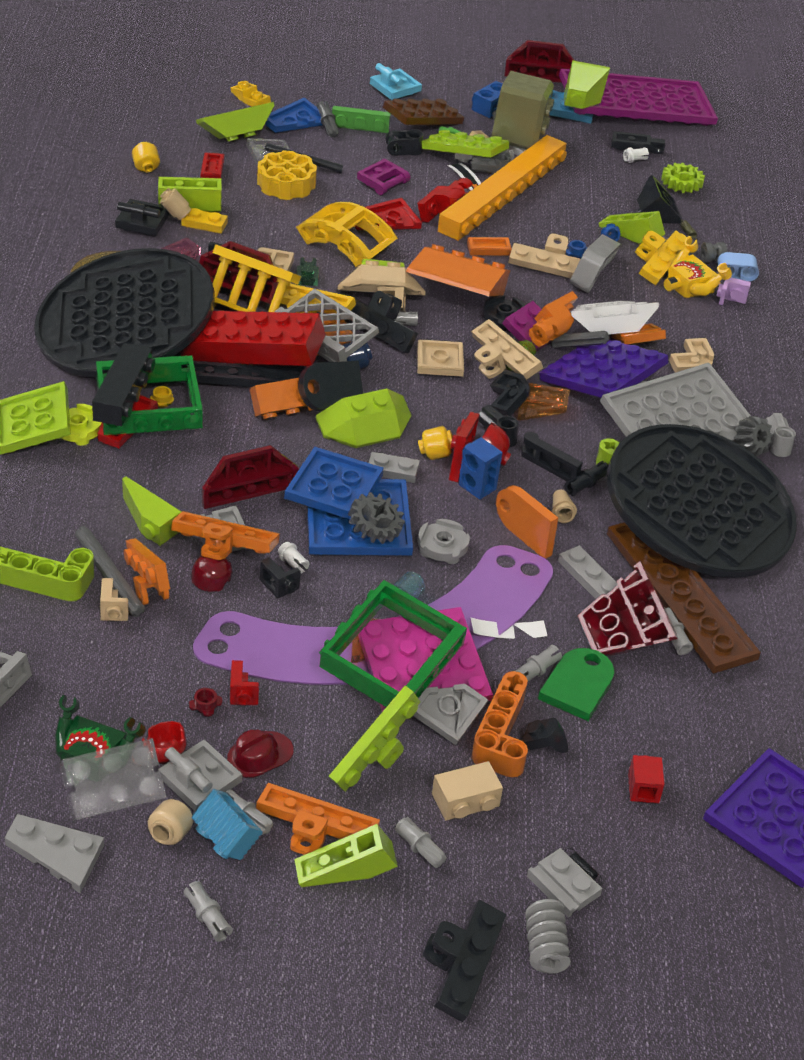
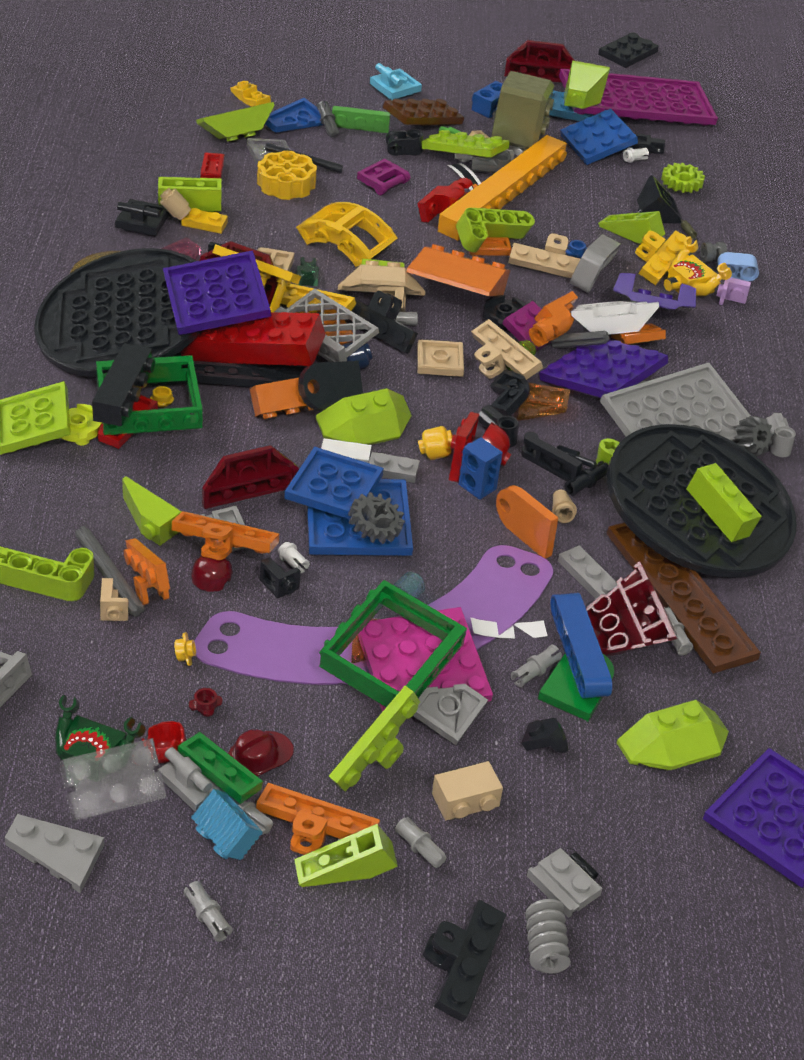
yellow head [132,142,160,172] -> none
tan head [148,799,193,845] -> none
red bracket [230,660,259,705] -> none
red wing [355,198,422,230] -> none
light grey plate [418,519,470,564] -> none
orange beam [471,671,528,777] -> none
blue plate [601,224,620,241] -> none
red brick [628,755,664,803] -> none
tan plate [669,338,714,373] -> none
none -> dark purple plate [163,251,271,335]
none -> yellow plate [174,632,196,666]
none -> green plate [178,732,263,804]
none -> white tile [321,438,372,463]
none -> lime beam [456,208,535,252]
none -> blue beam [550,593,612,699]
none -> black axle [556,445,597,468]
none -> blue plate [560,108,638,165]
none -> black plate [598,33,659,68]
none -> dark purple plate [613,273,696,310]
none -> lime wedge [617,700,729,770]
none -> lime brick [686,463,762,542]

